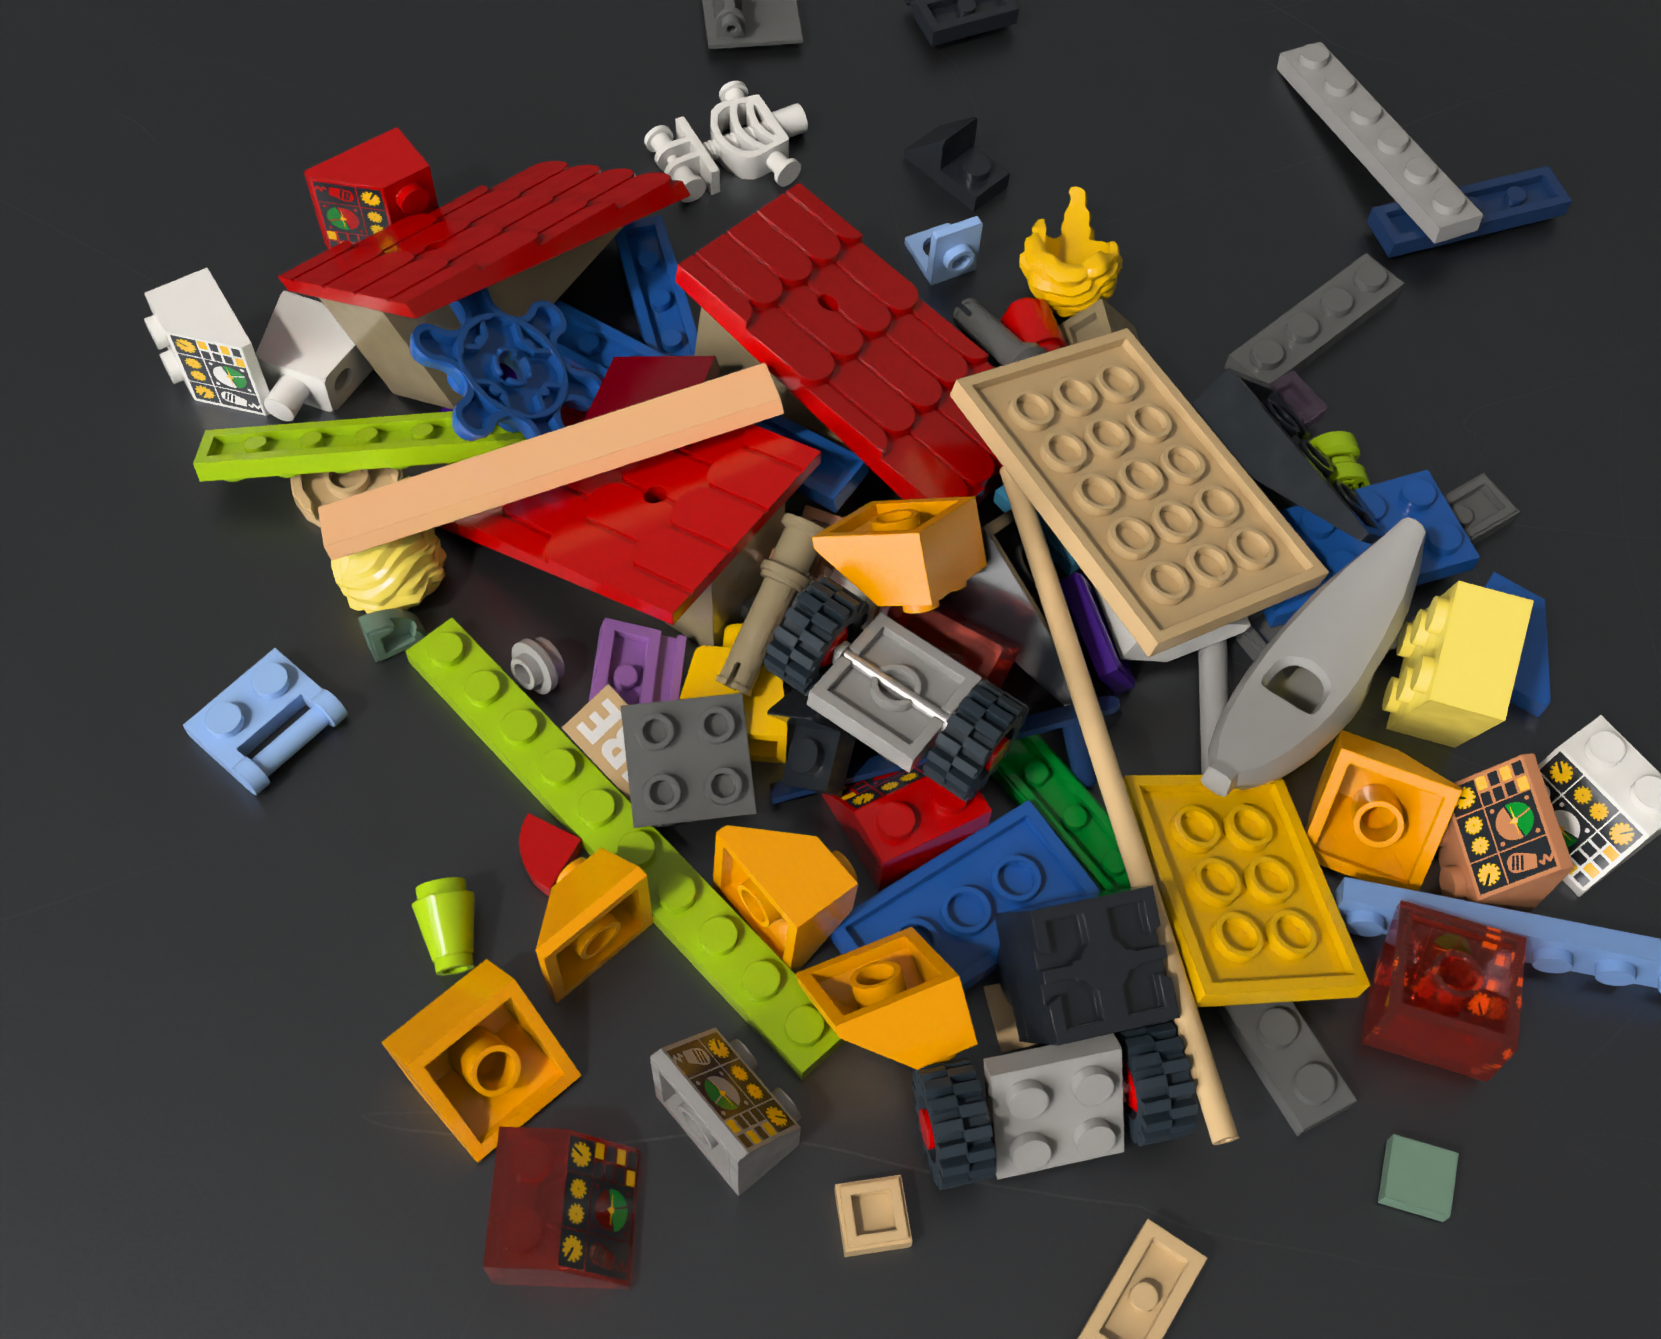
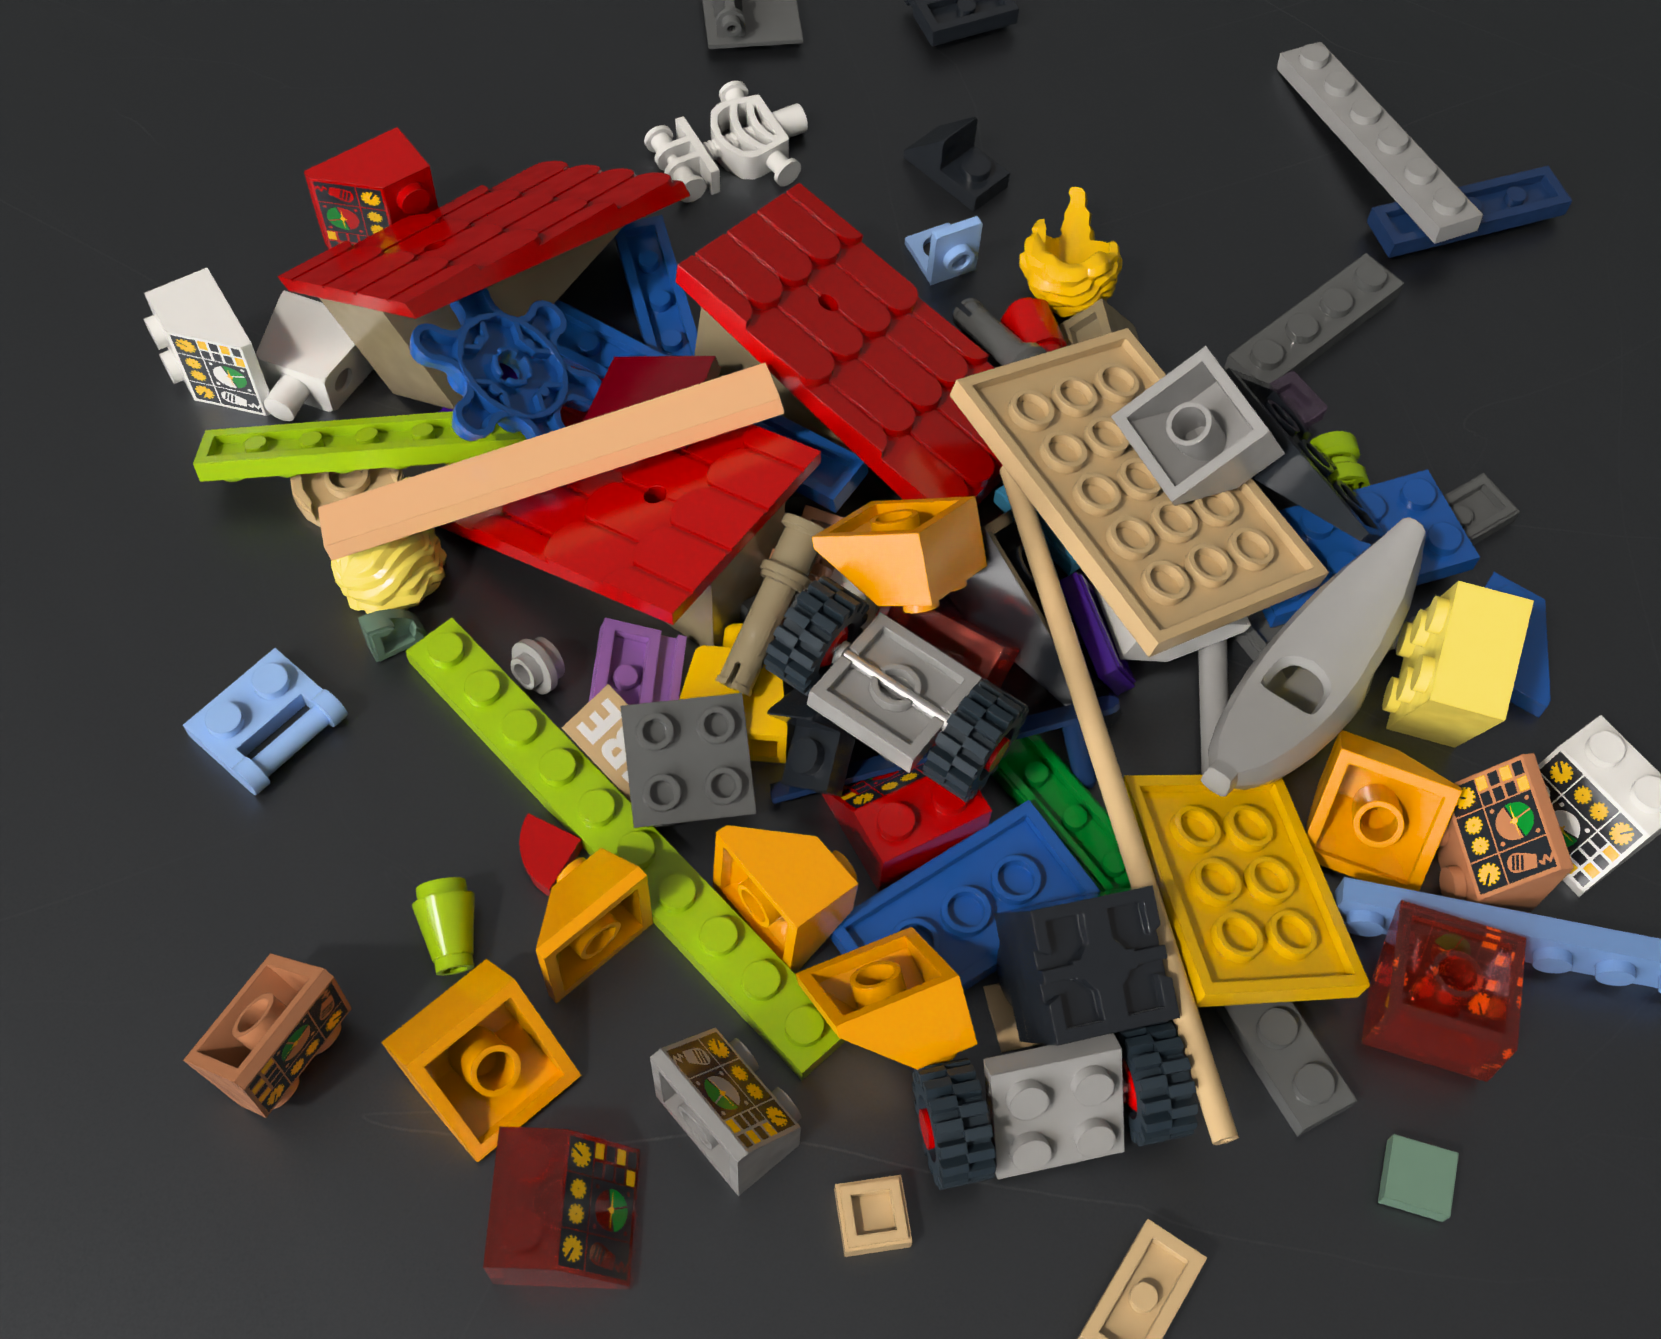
none -> nougat slope [183,953,352,1118]
none -> light grey slope [1111,346,1285,506]

